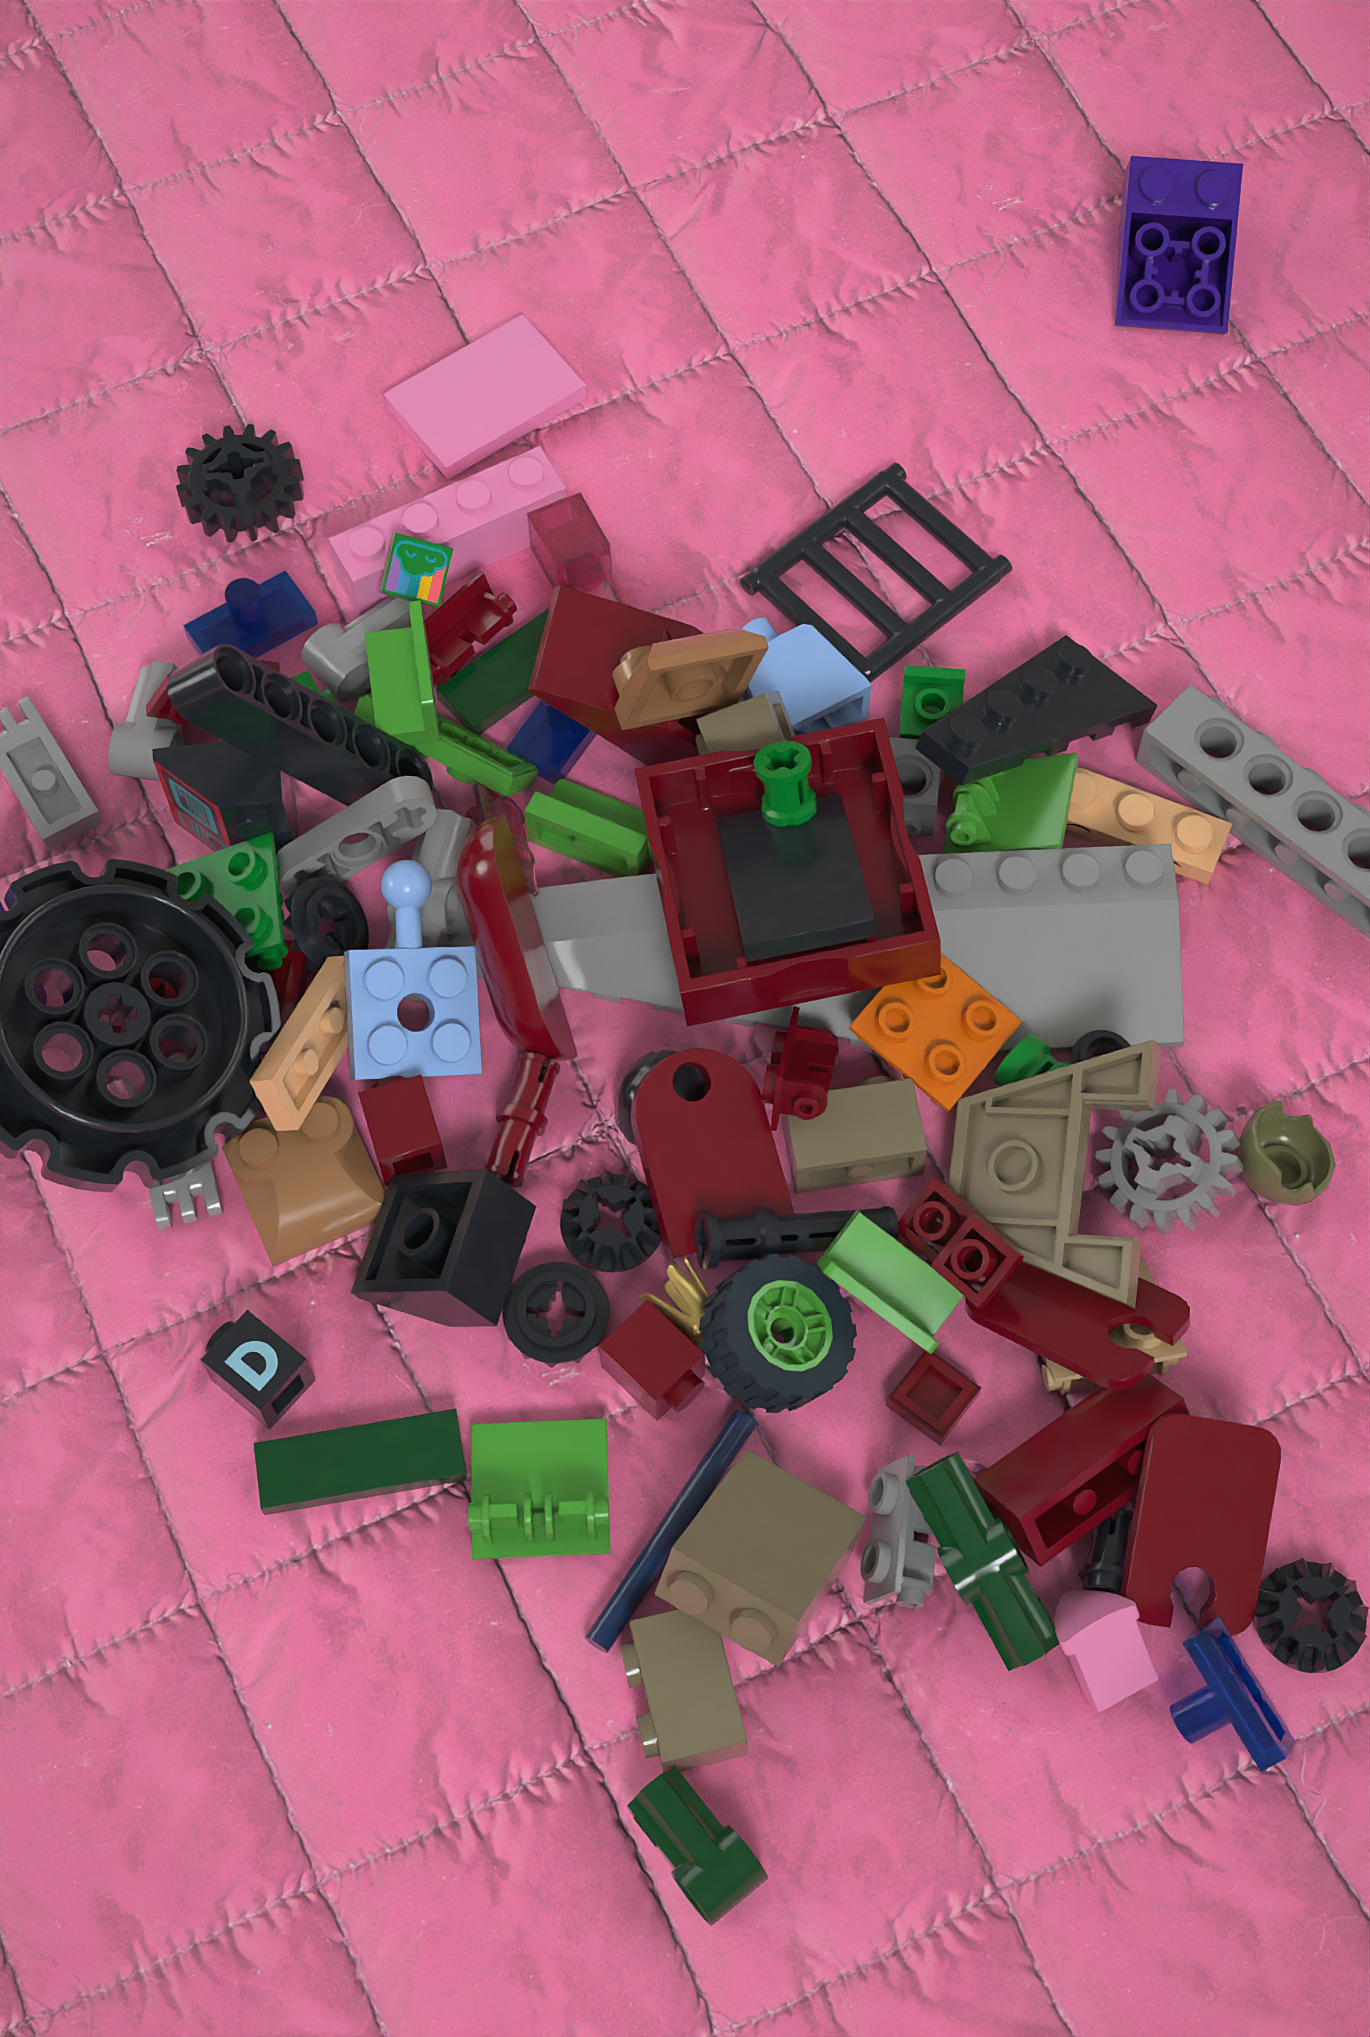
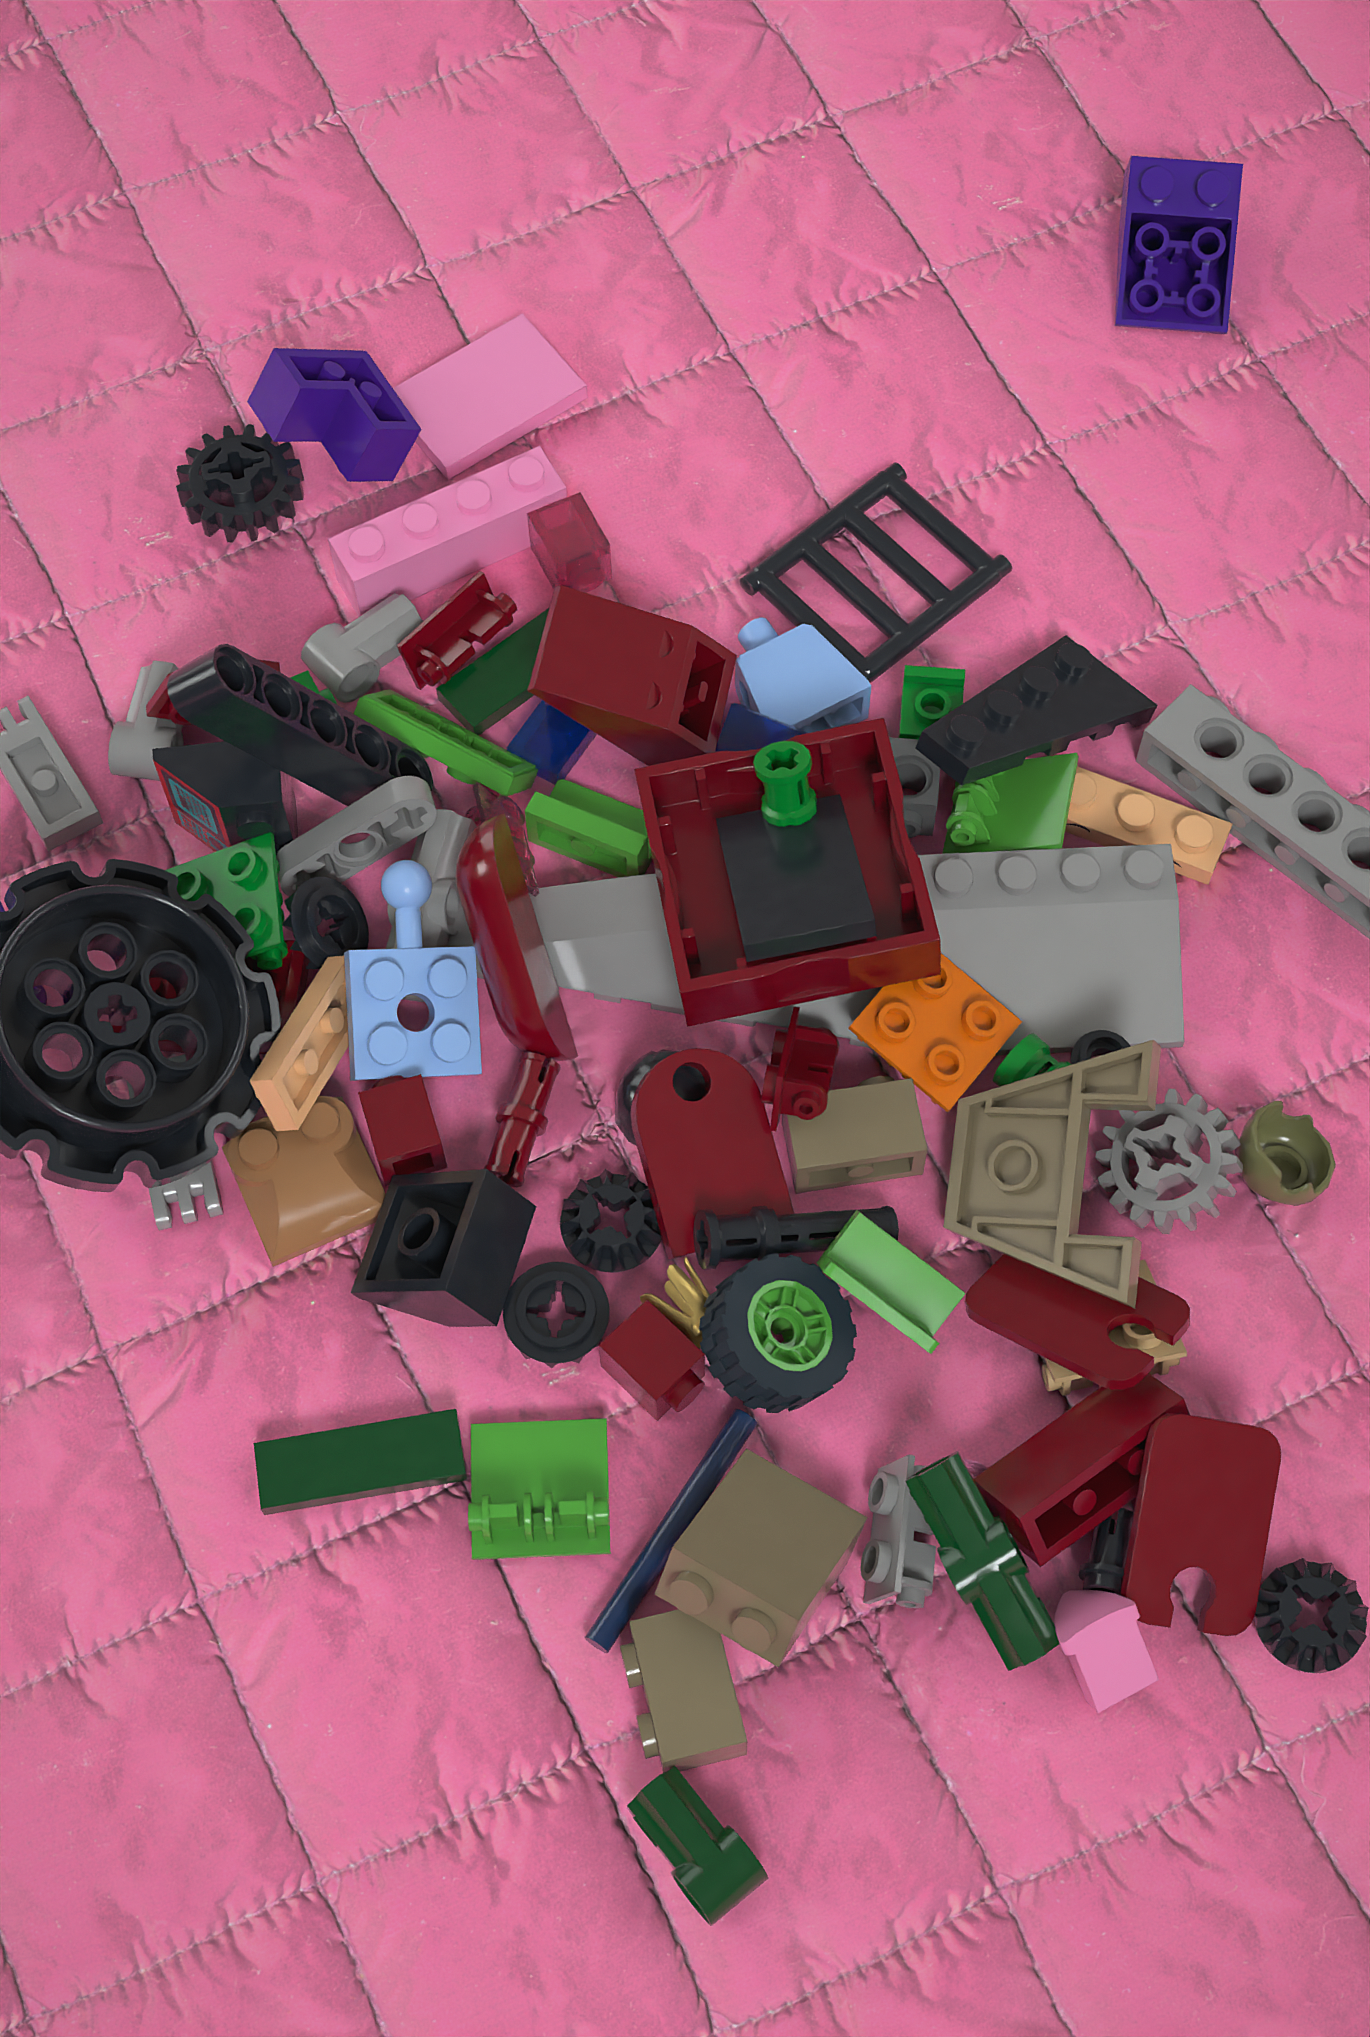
clear blue tile [183,570,318,658] -> none
black brick [200,1309,316,1430] -> none
bright green panel [365,600,440,745] -> none
tile [379,533,453,608] -> none
medium nougat slope [612,629,769,730] -> none
dark tan brick [696,691,795,755] -> none
dark red tile [886,1350,982,1446] -> none
dark red slope [898,1176,1024,1310] -> none
clear blue tile [1170,1616,1296,1772] -> none
none -> dark purple brick [247,348,422,482]

